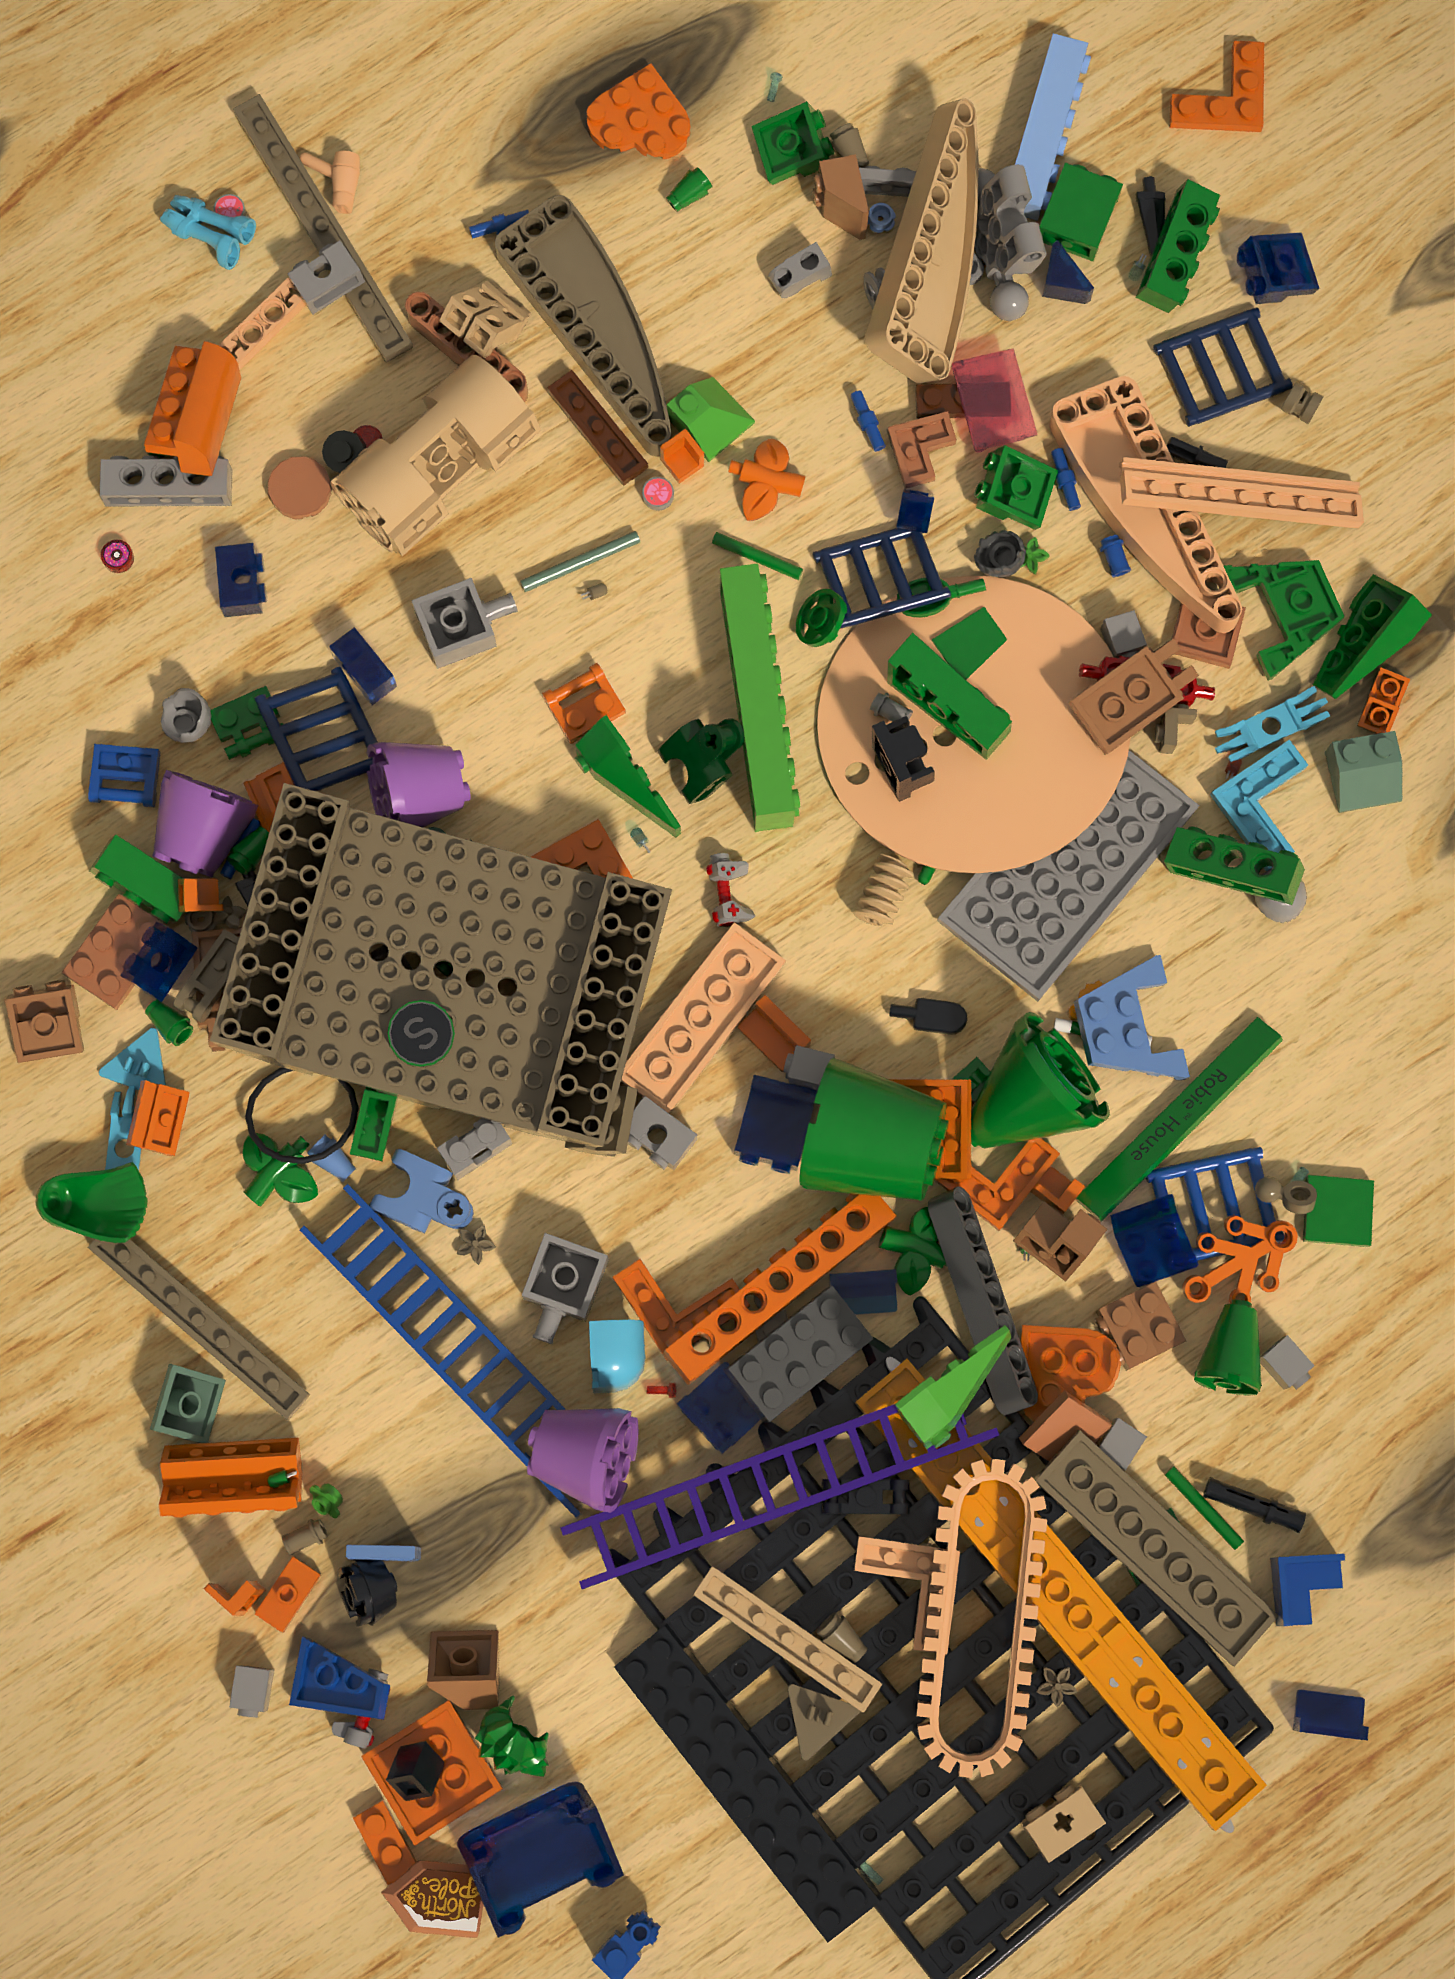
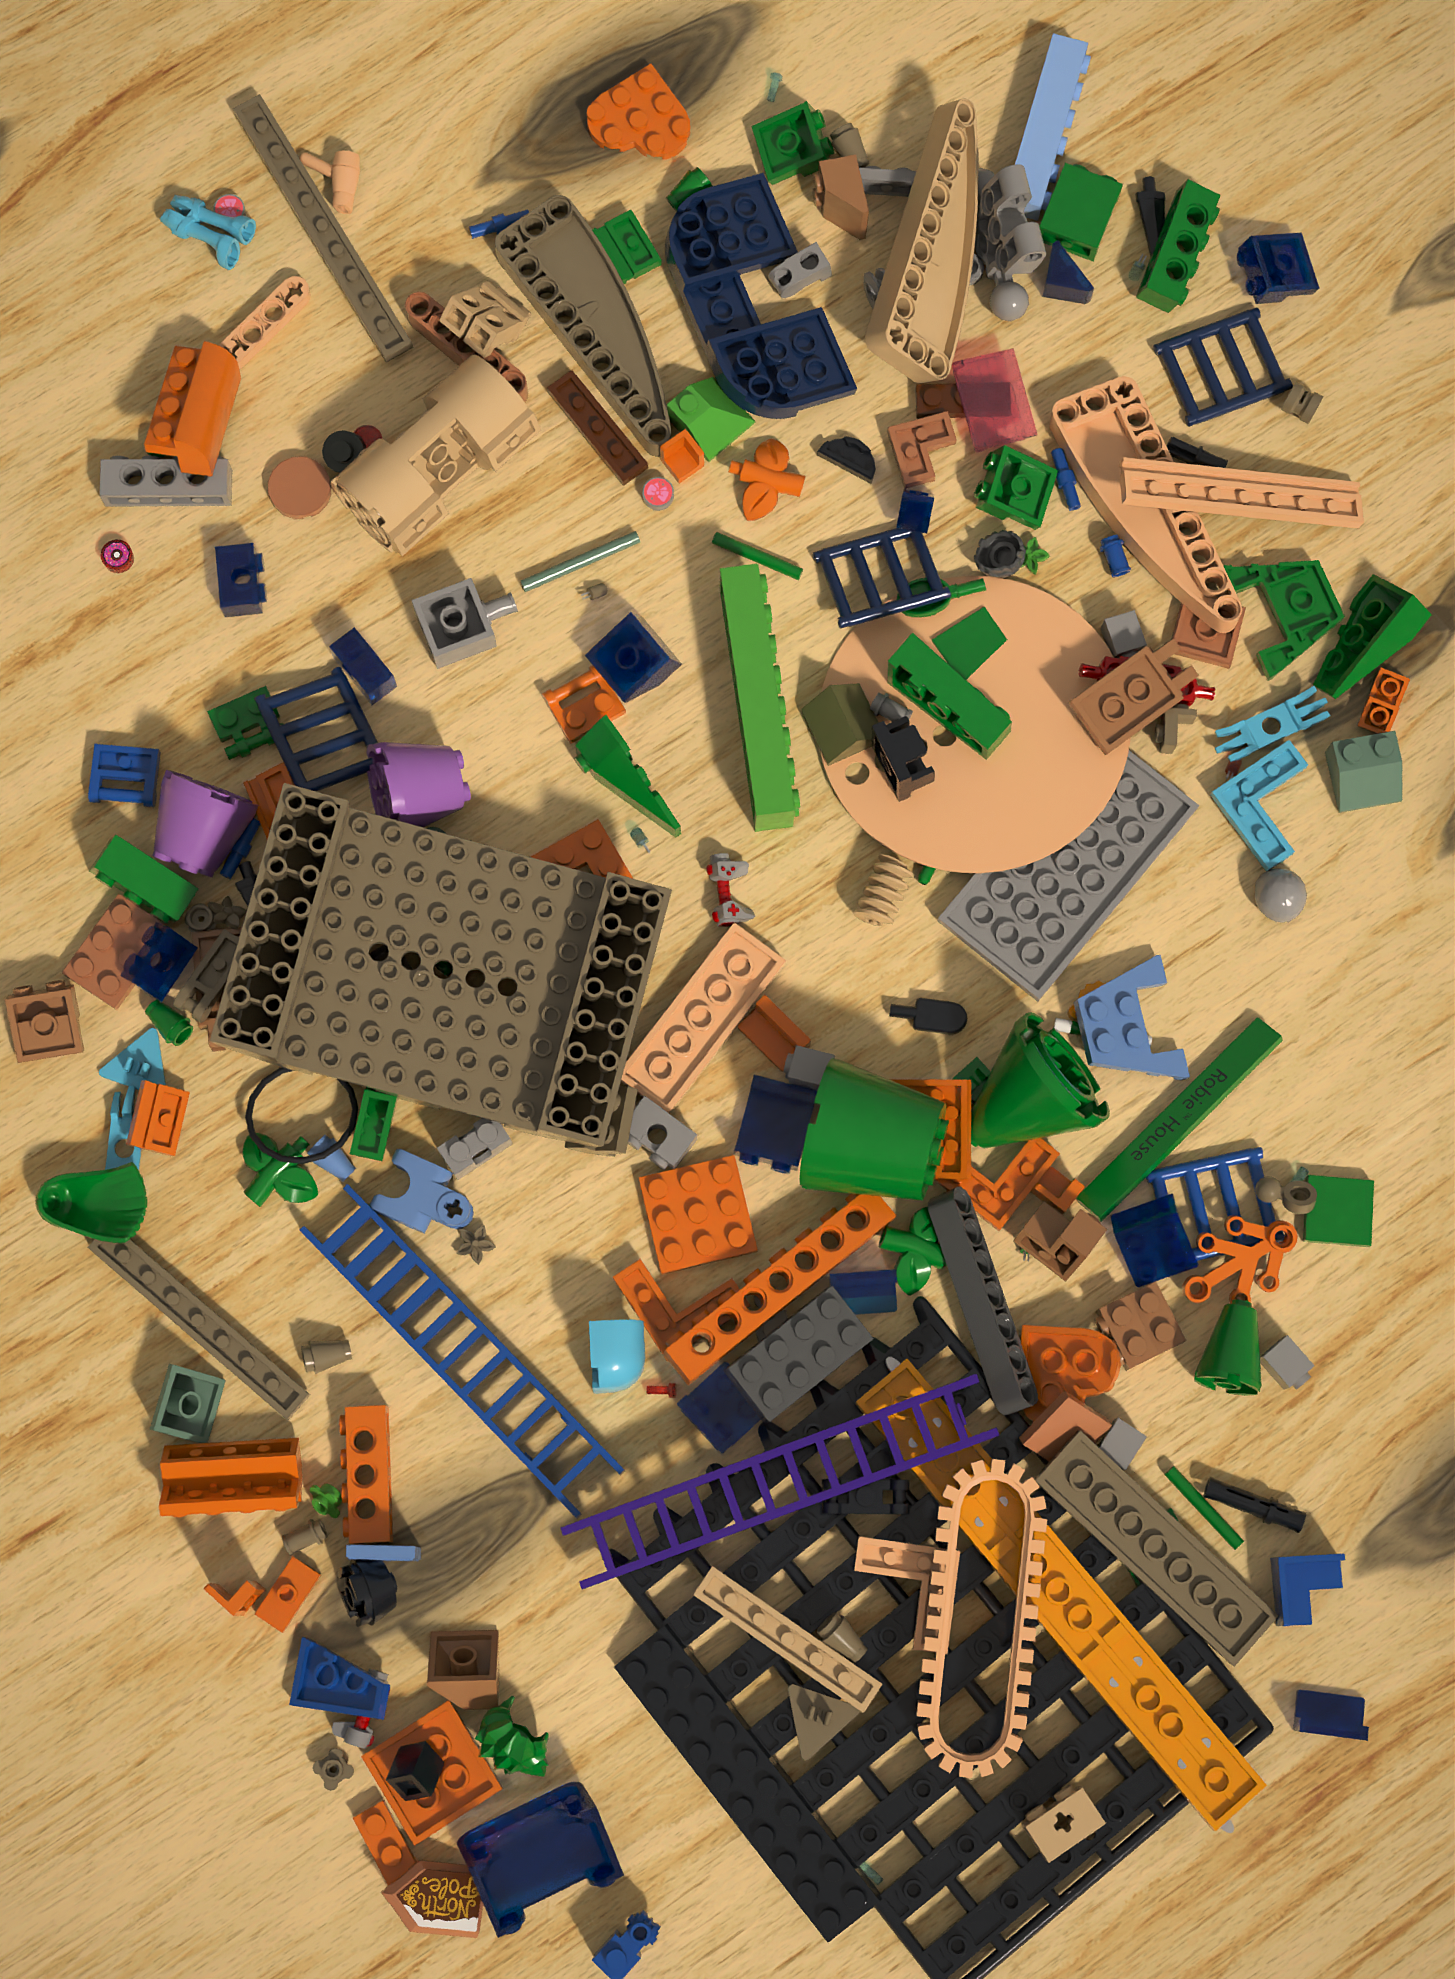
light grey hair [161,688,212,743] -> none
orange panel [178,878,224,912] -> none
green cone [227,826,269,875] -> none
light grey brick [229,1665,274,1718] -> none
green piece [267,1470,297,1488] -> none
light grey brick [287,240,365,315] -> none
black tile [387,1000,455,1067] -> none
light grey brick [522,1233,609,1344] -> none
medium lavender cone [527,1408,639,1513] -> none
dark green piece [658,718,745,804] -> none
green wheel [796,589,847,647] -> none
blue bar [850,390,886,452] -> none
light blue plate [868,203,896,233] -> none
bright green wedge [895,1325,1011,1449] -> none
dark tan plant [1036,1667,1077,1707] -> none
green brick [1164,826,1305,905] -> none
orange plate [1170,41,1264,132] -> none
none -> dark tan cone [301,1340,352,1374]
none -> dark tan plate [313,1748,354,1791]
none -> orange brick [339,1405,393,1544]
none -> clear blue slope [585,612,682,703]
none -> green plate [592,209,662,284]
none -> orange plate [638,1155,758,1275]
none -> dark blue plate [665,173,857,419]
none -> olive slope [802,683,879,766]
none -> black tile [817,436,876,484]

